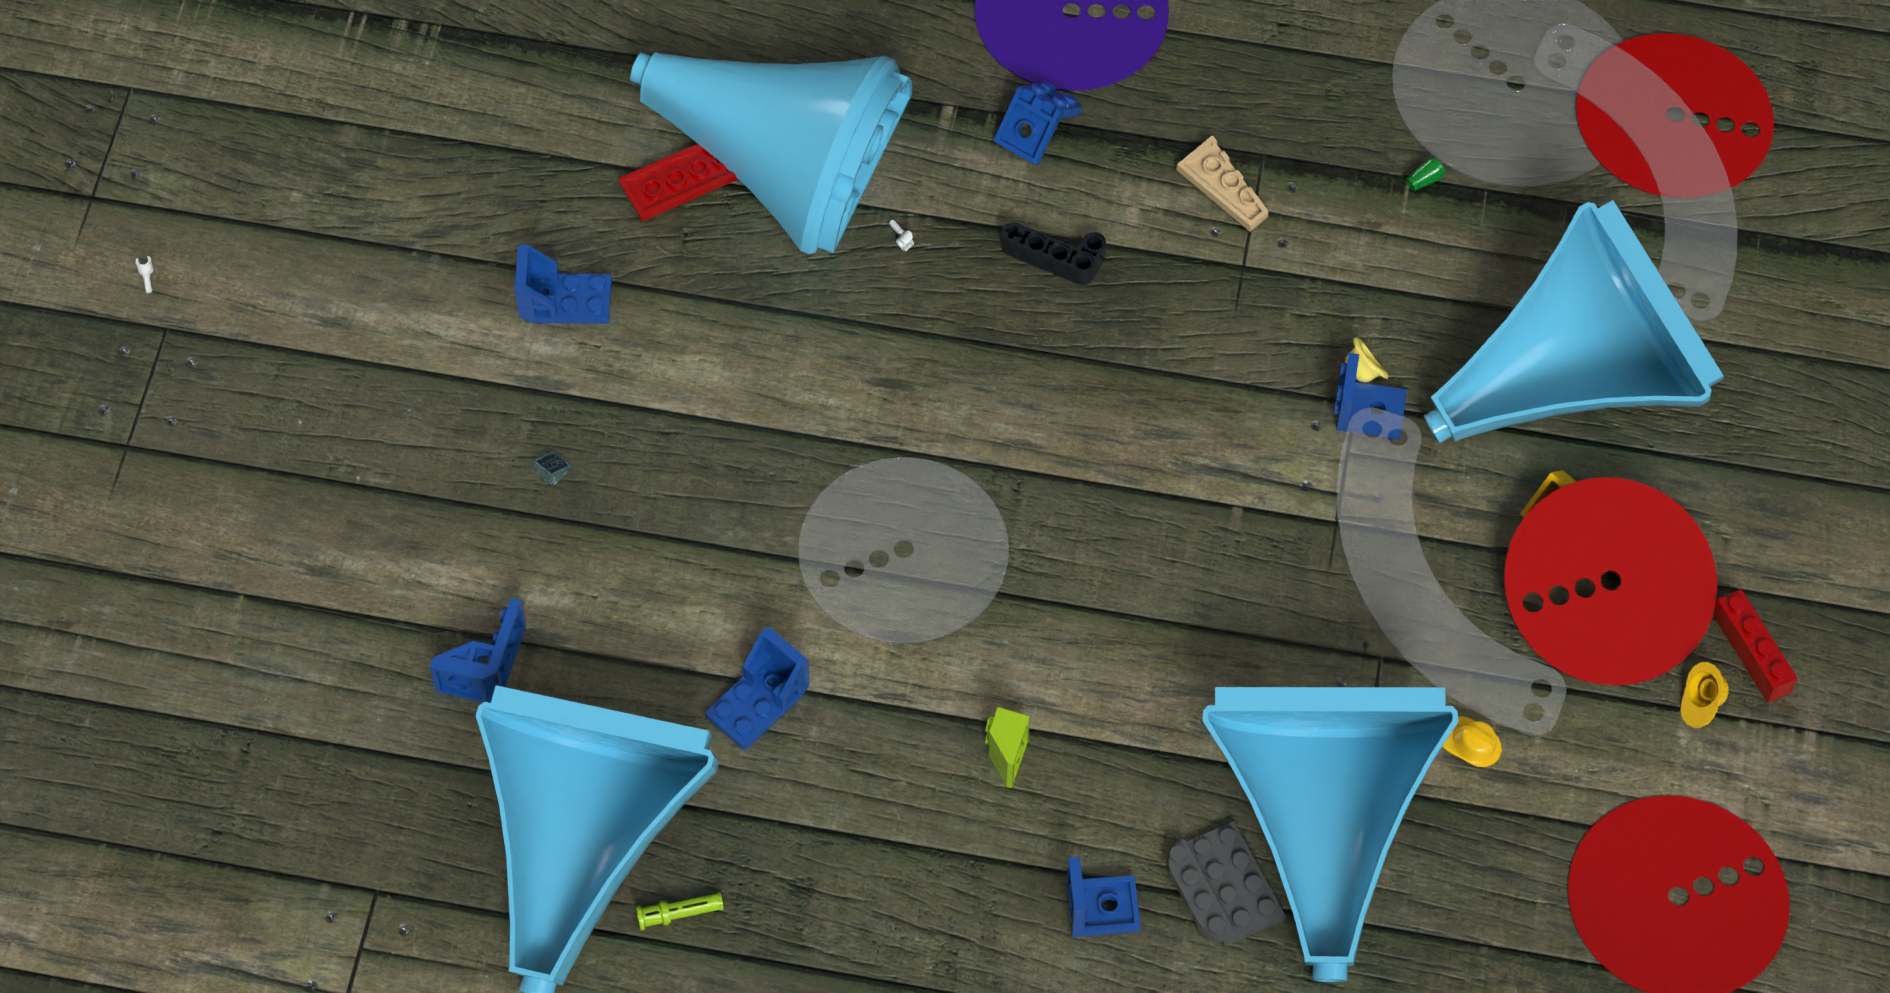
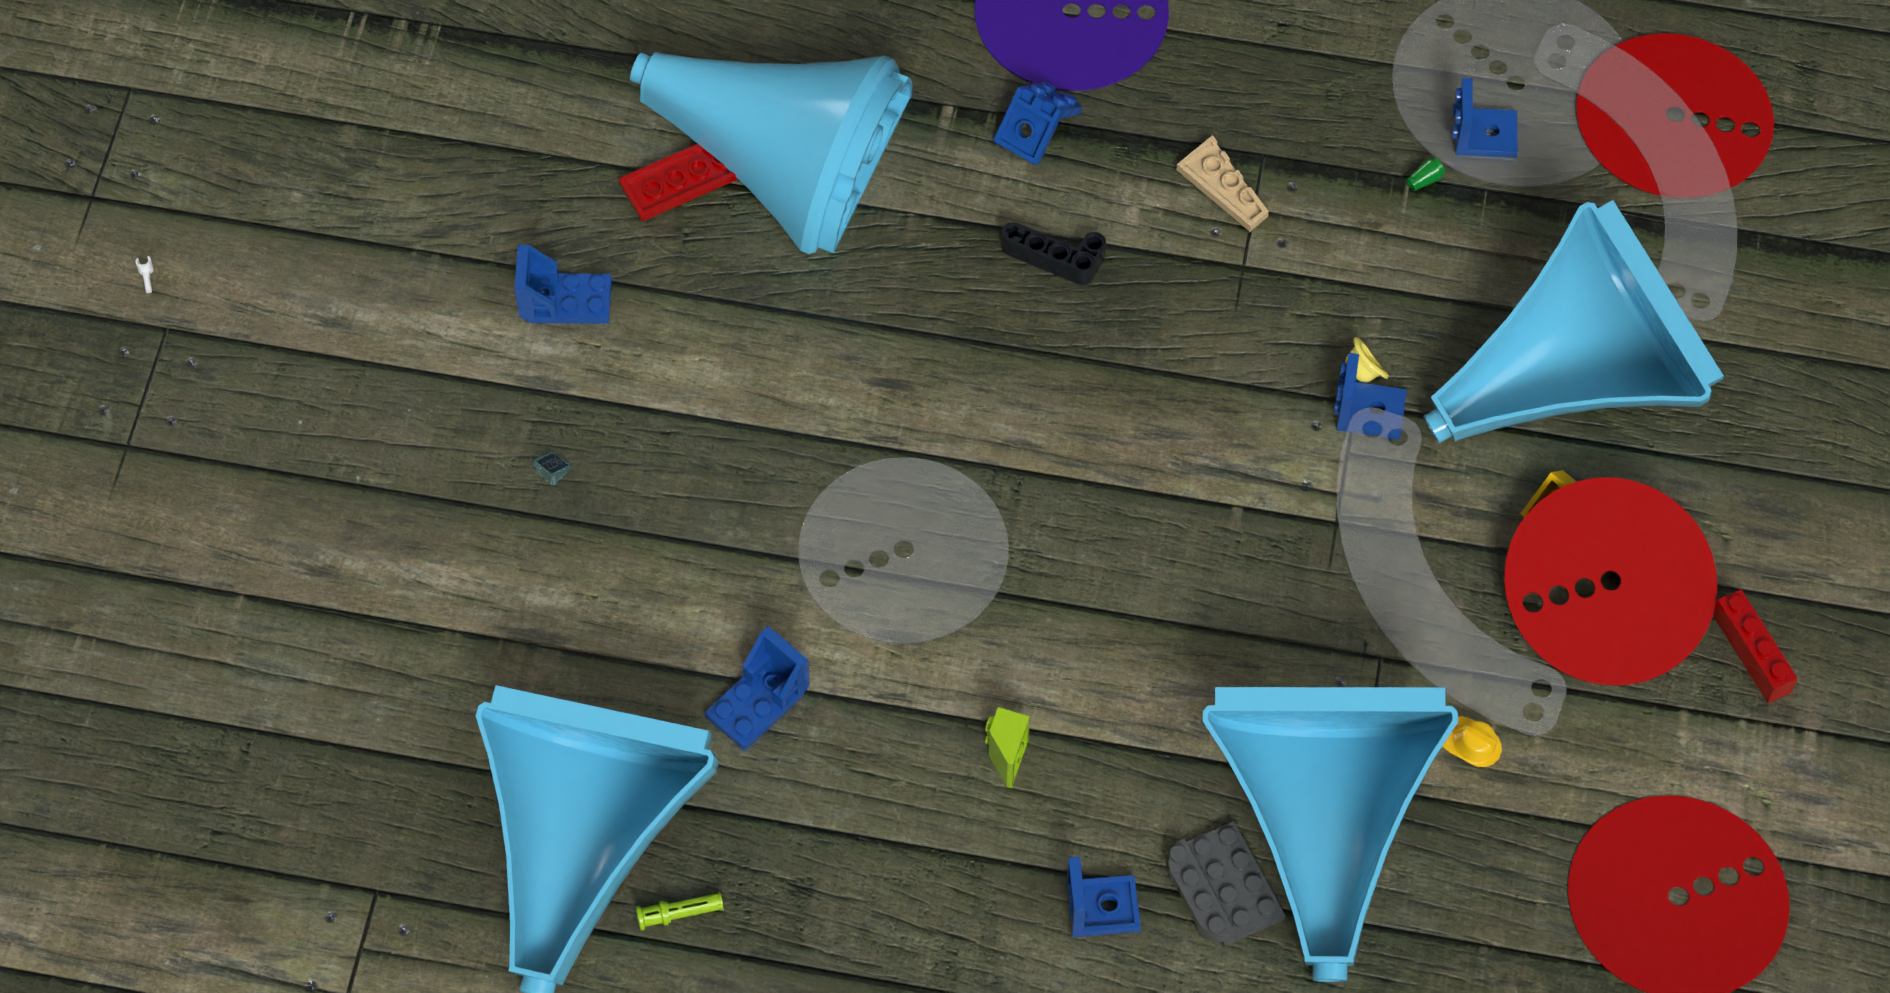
blue bracket [430,598,526,703] -> none
white hand [889,220,914,251] -> none
yellow piece [1680,662,1729,728] -> none
none -> blue bracket [1452,78,1518,158]

